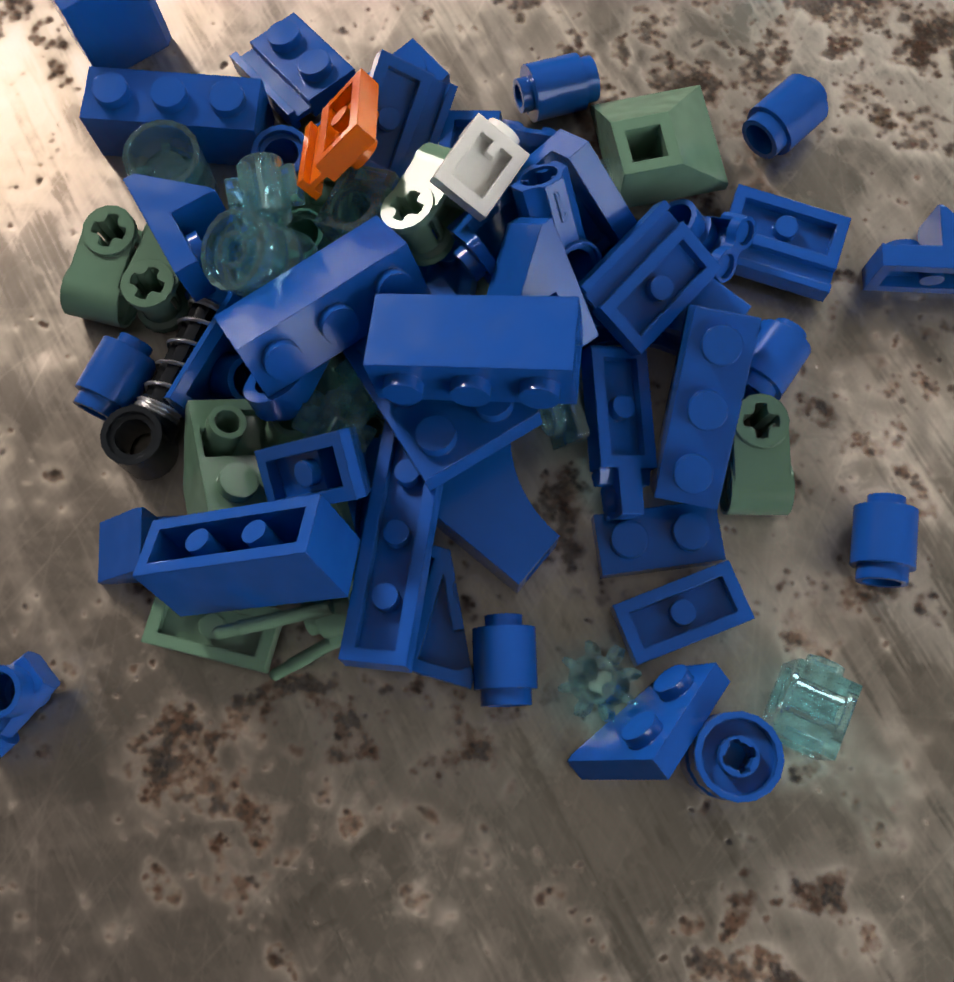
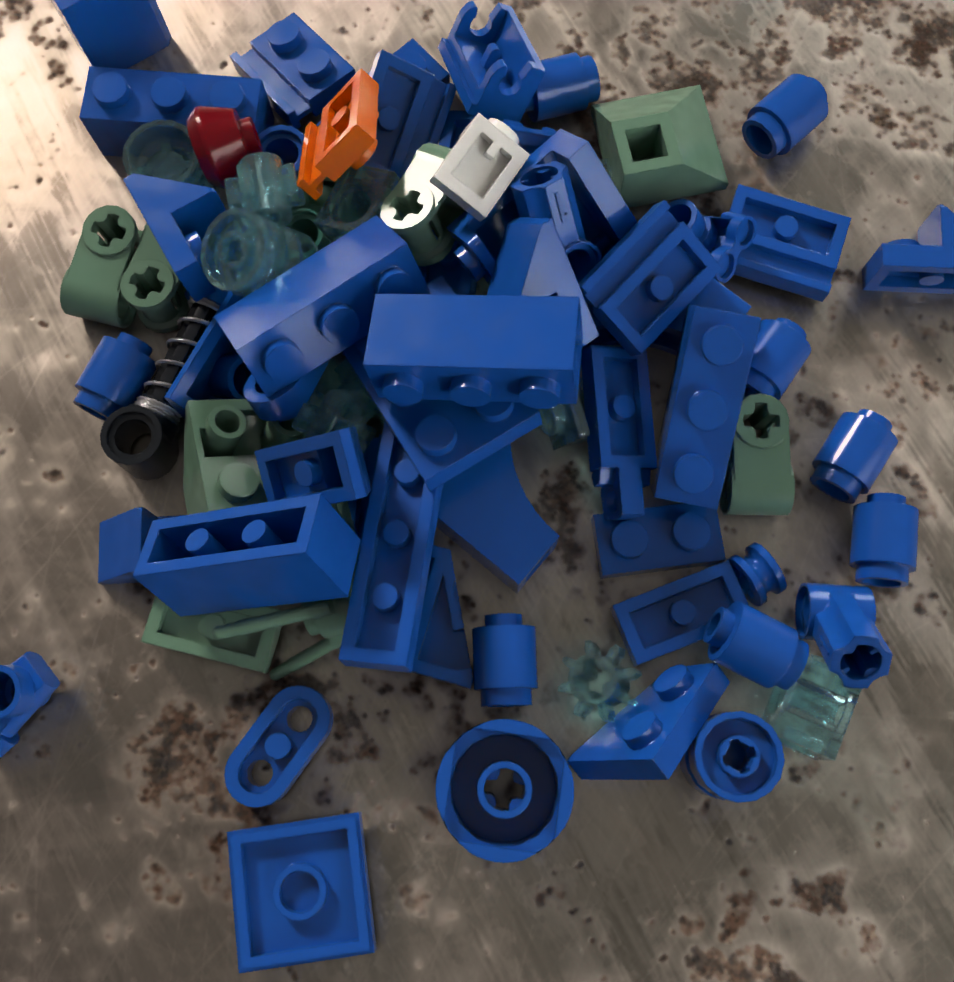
none -> dark red cone [186,106,263,190]
none -> blue plate [224,685,333,807]
none -> blue plate [227,811,377,974]
none -> blue brick [435,719,574,863]
none -> blue hinge [438,1,546,122]
none -> blue brick [703,601,809,690]
none -> blue bush [727,542,787,607]
none -> blue piece [795,583,893,689]
none -> blue brick [810,409,898,504]

